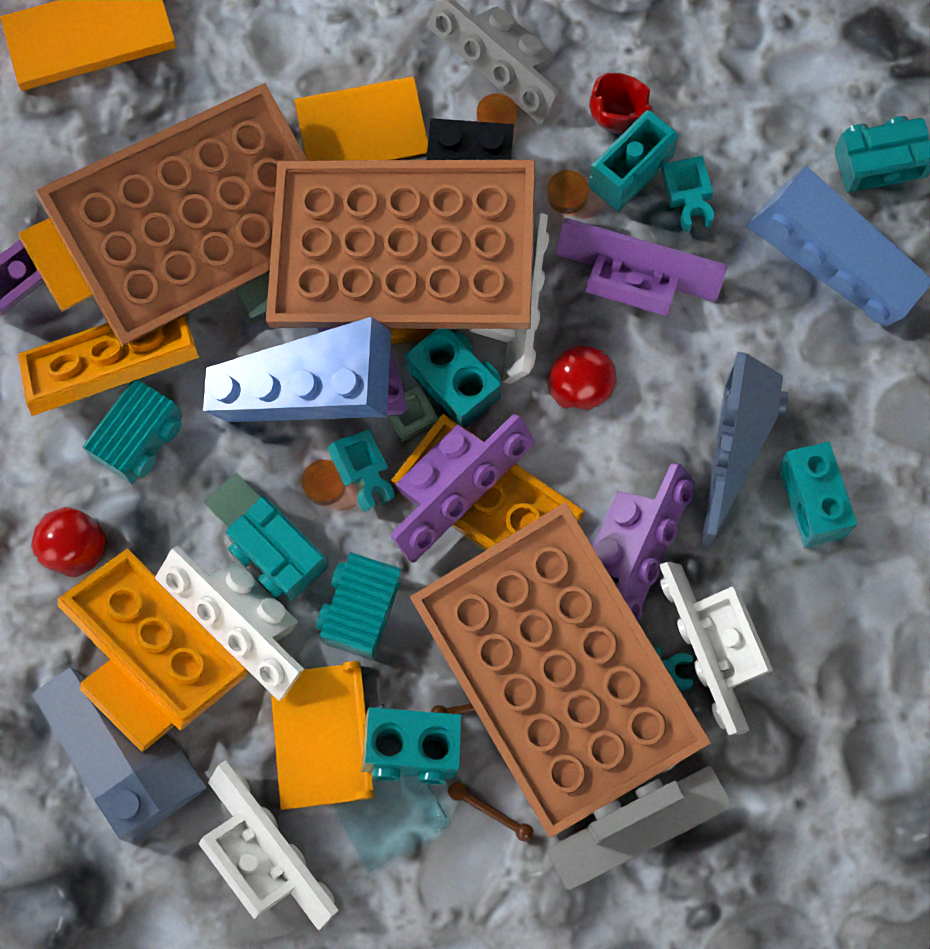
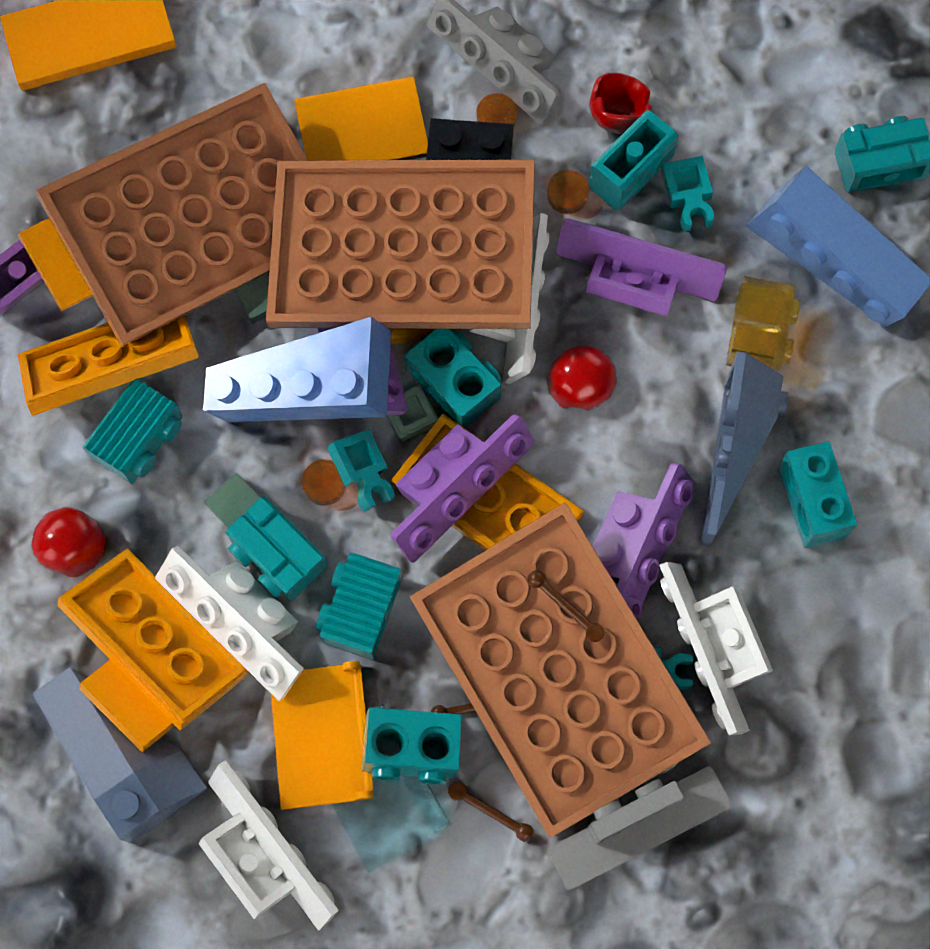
none -> reddish brown hinge [528,570,605,642]
none -> clear yellow brick [726,276,800,372]

